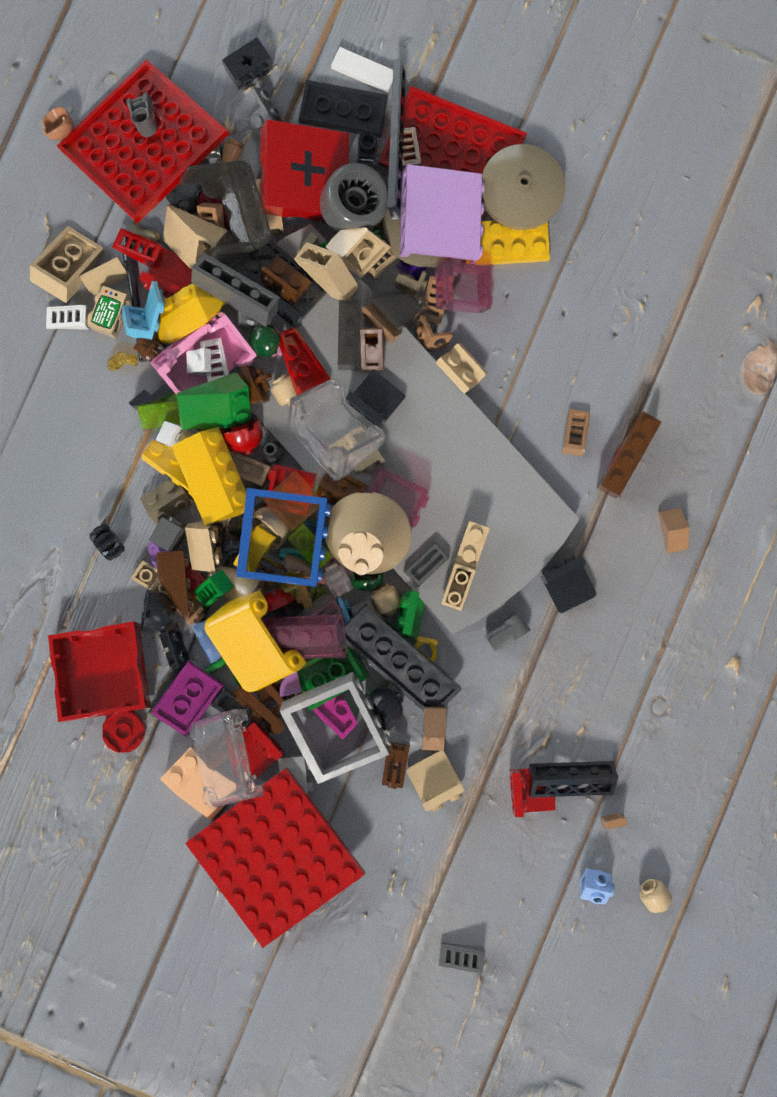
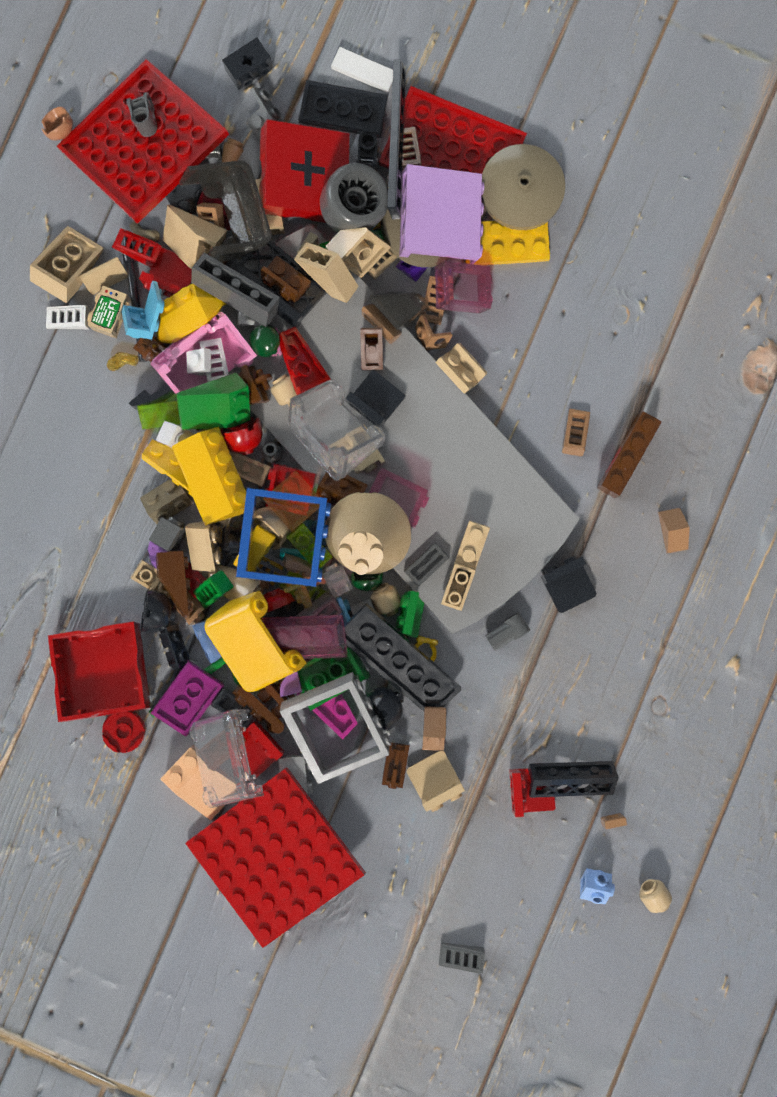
black gear [89,523,125,561] -> none
clear smoke brick [337,300,361,370] -> none
dark tan bracket [395,271,429,297] -> none

